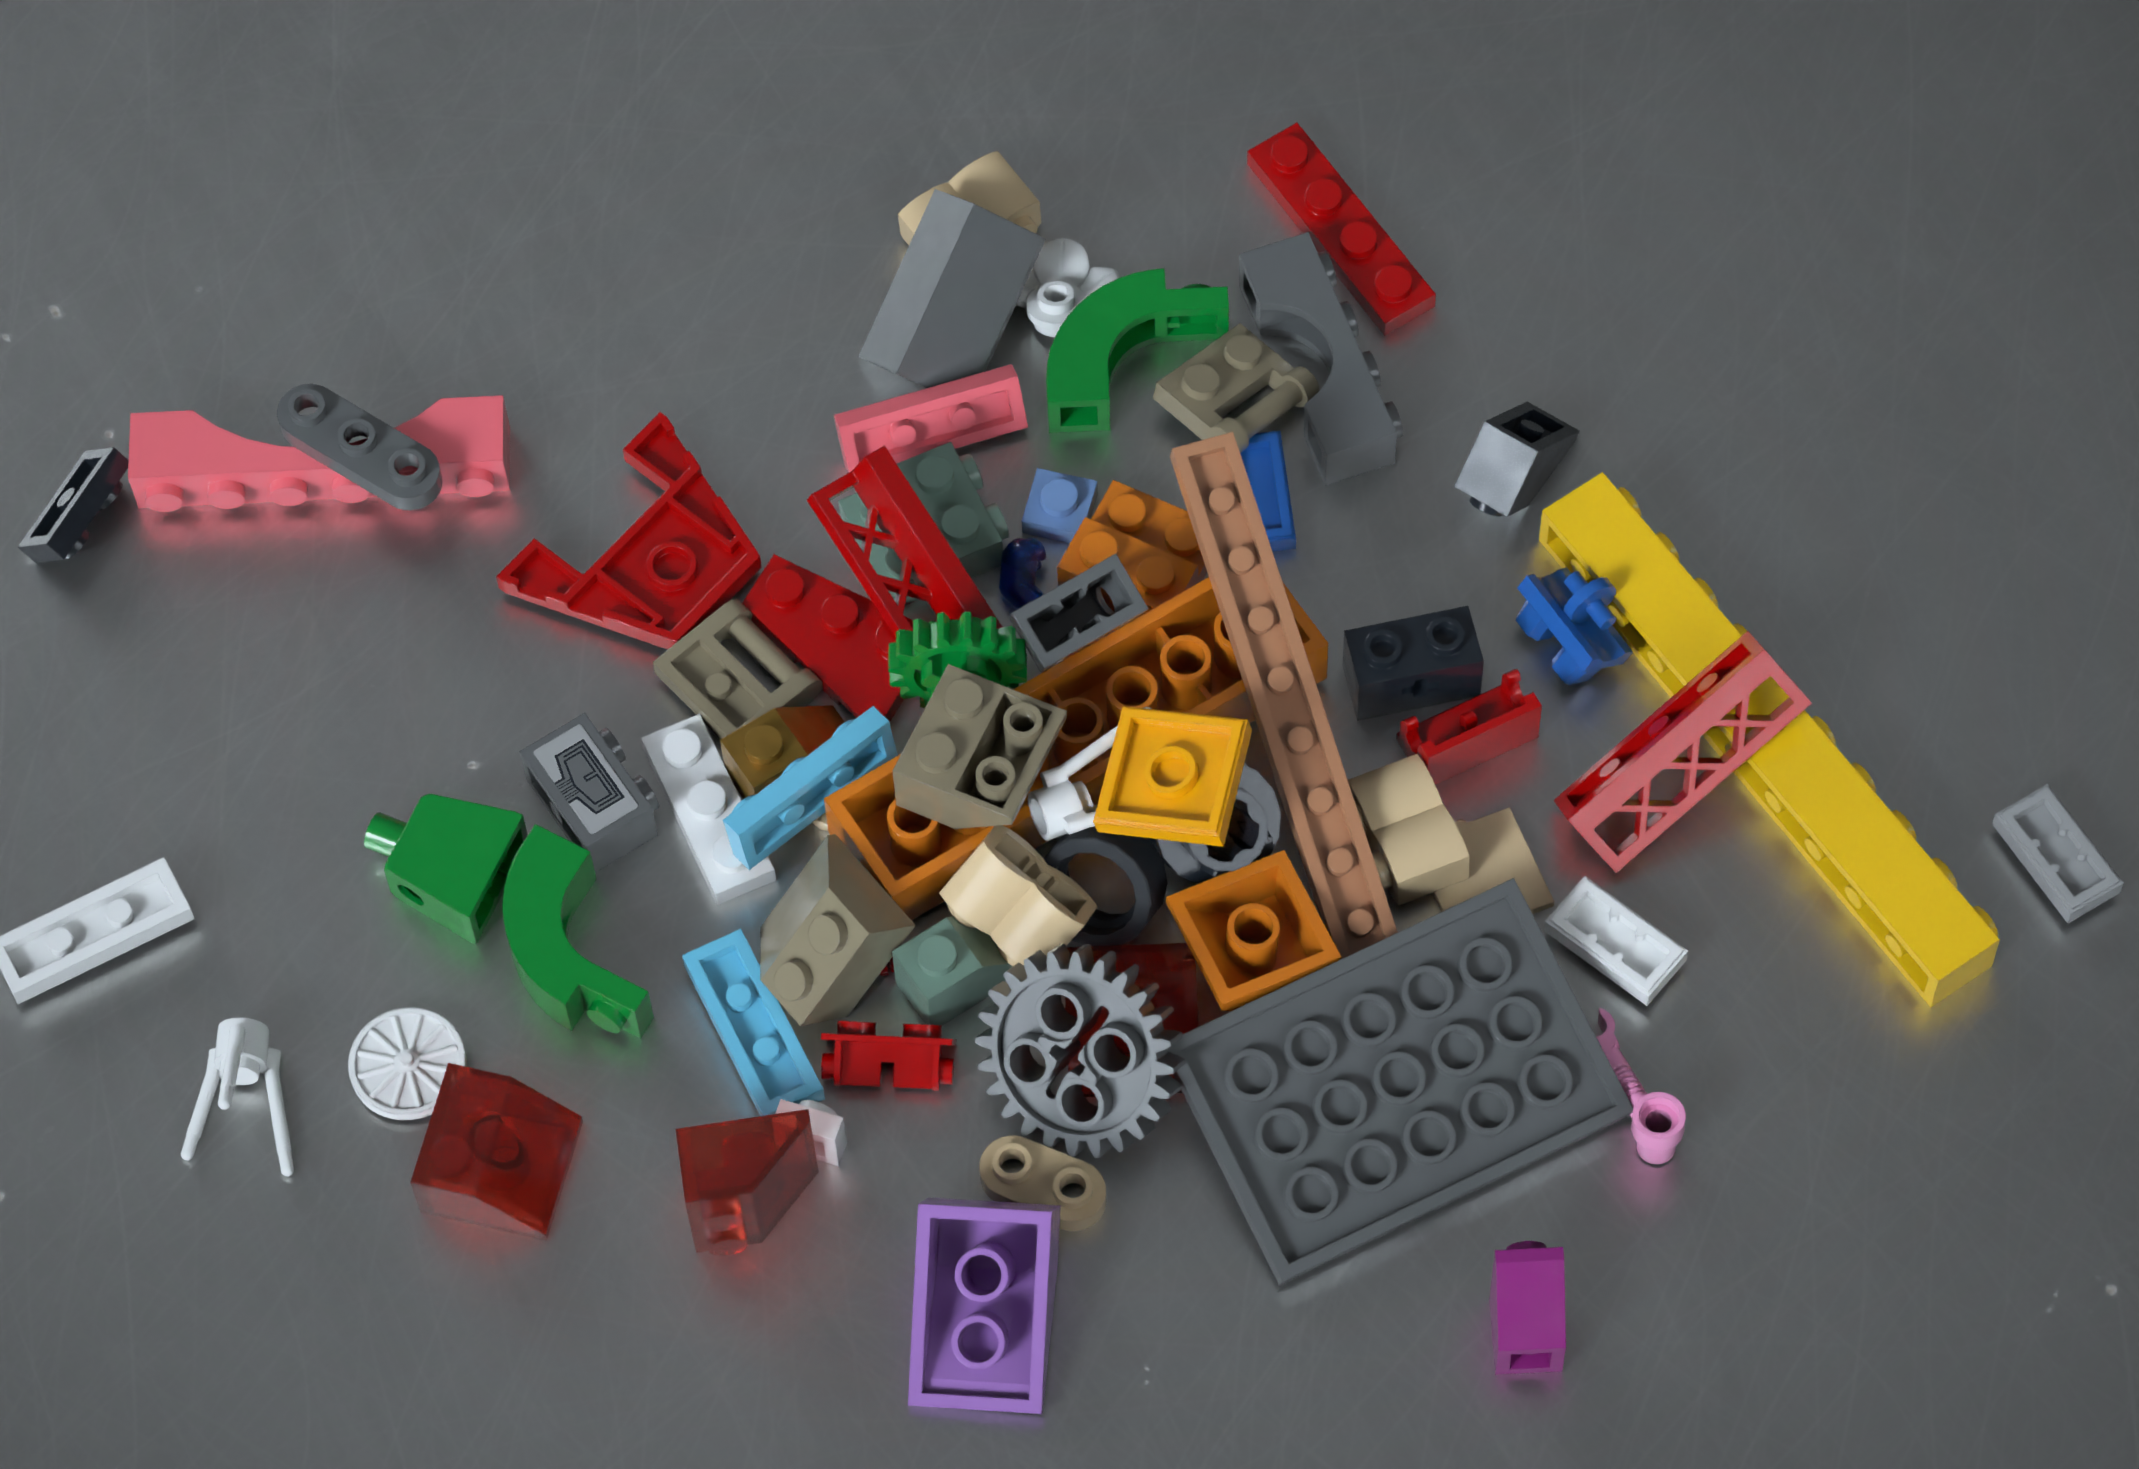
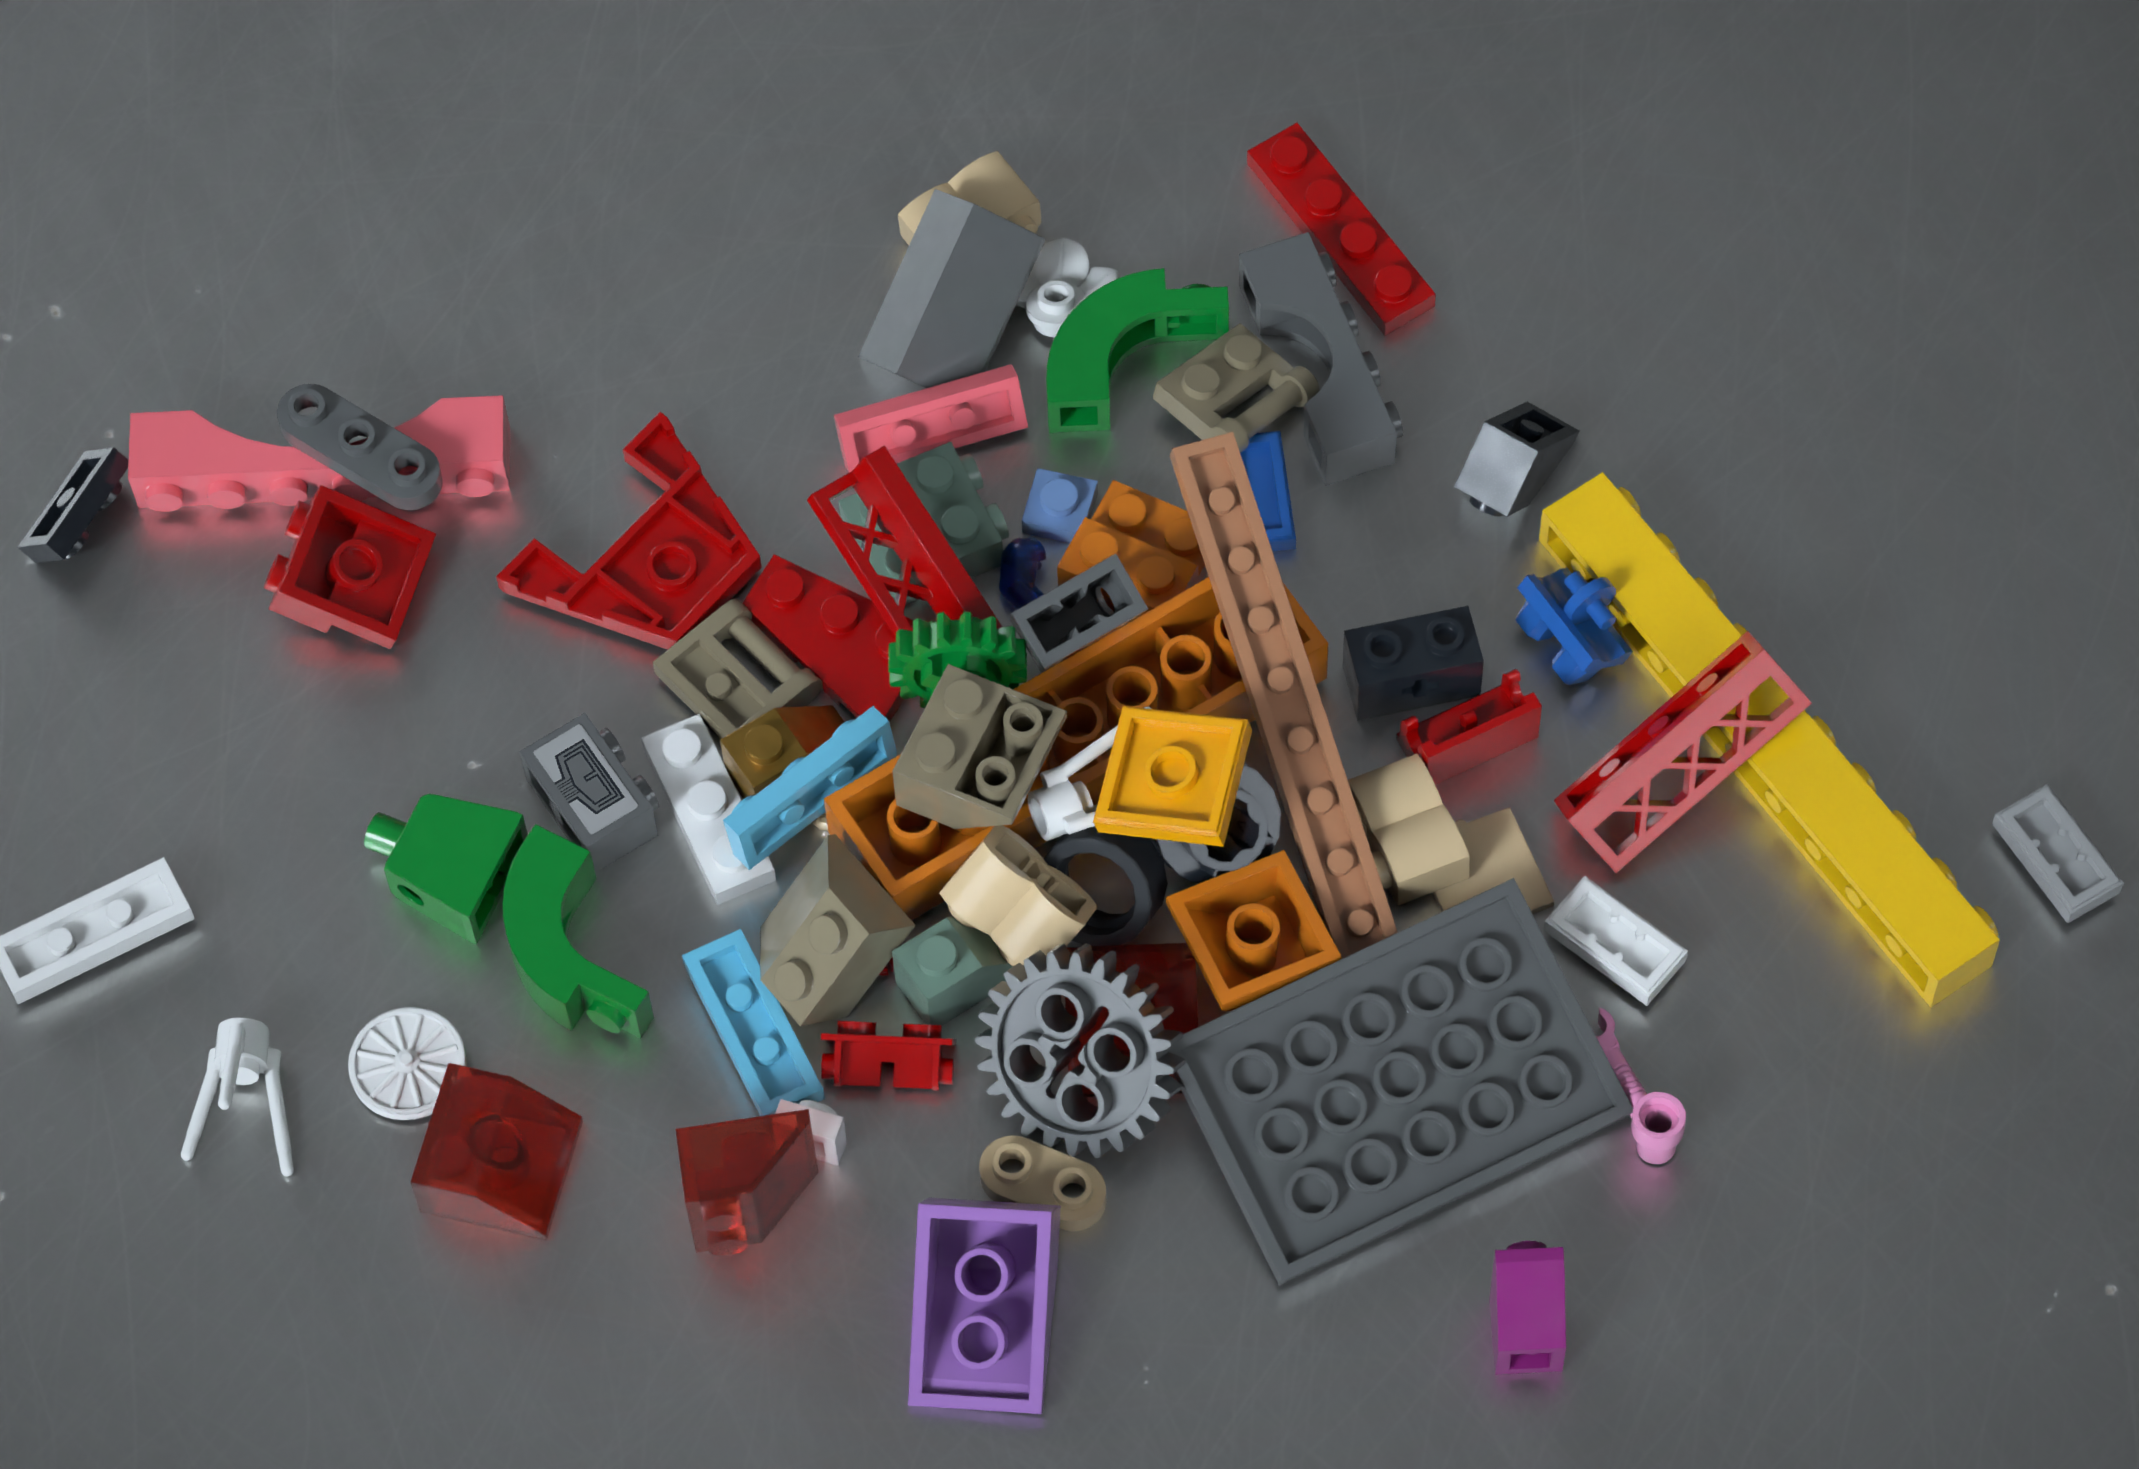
none -> red plate [263,484,436,649]

